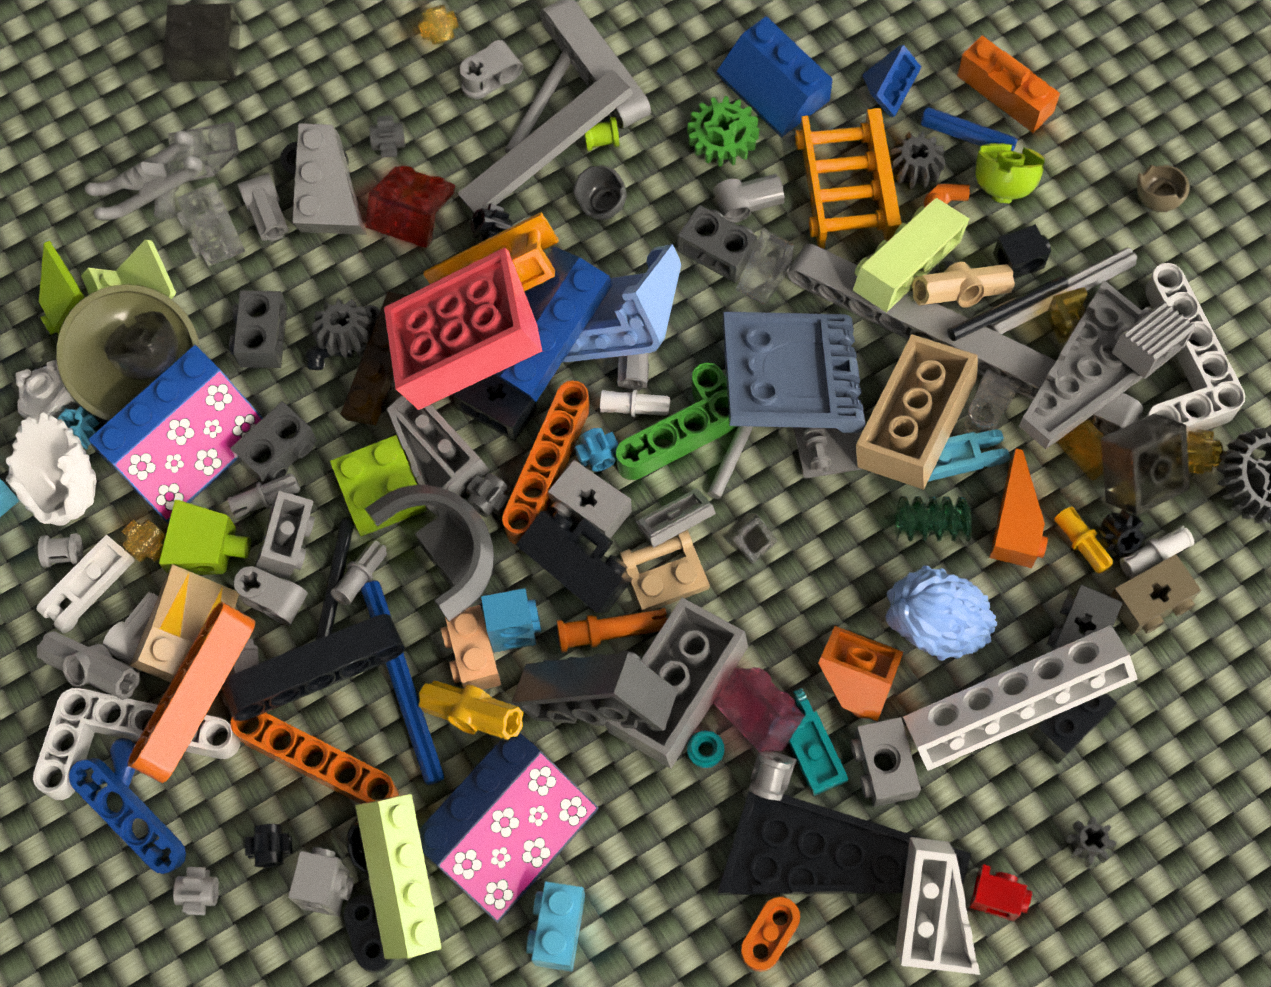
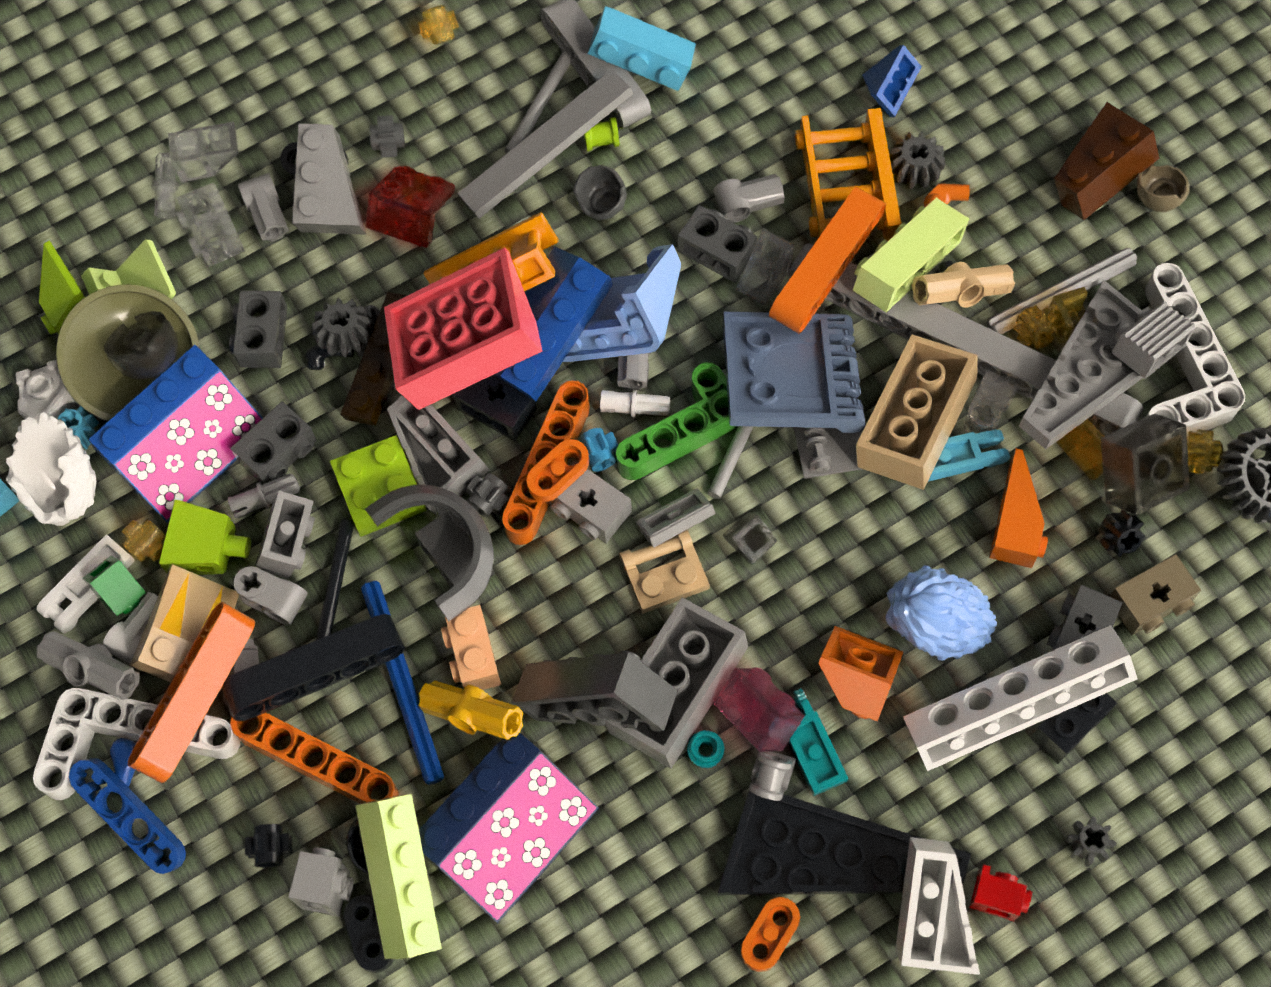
light grey bush [38,533,83,567] -> none
light grey piece [85,131,203,221] -> none
clear smoke brick [163,3,240,82] -> none
light grey gear [173,867,219,915] -> none
light grey axle [331,540,387,605] -> none
light grey piece [460,40,523,99] -> none
black gear [470,203,512,243] -> none
dark azure brick [481,588,541,653] -> none
black piece [516,510,633,613] -> none
medium azure brick [526,881,585,972] -> none
orange pin [556,608,668,653] -> none
bright green gear [687,96,759,166] -> none
blue slope [716,16,833,138] -> none
light grey brick [850,717,921,807] -> none
clear green piece [895,496,972,542] -> none
blue axle [921,107,1017,151] -> none
black bar [947,276,1068,341] -> none
orange piece [957,35,1060,133] -> none
lime cylinder [975,143,1045,203] -> none
black brick [993,224,1051,279] -> none
yellow axle [1054,506,1113,574] -> none
white pin [1120,525,1194,579] -> none
none -> brick [82,555,146,616]
none -> orange plate [527,439,589,502]
none -> medium azure brick [588,6,696,91]
none -> orange beam [769,187,887,334]
none -> clear yellow gear [1013,305,1060,349]
none -> reddish brown wedge [1054,102,1159,220]

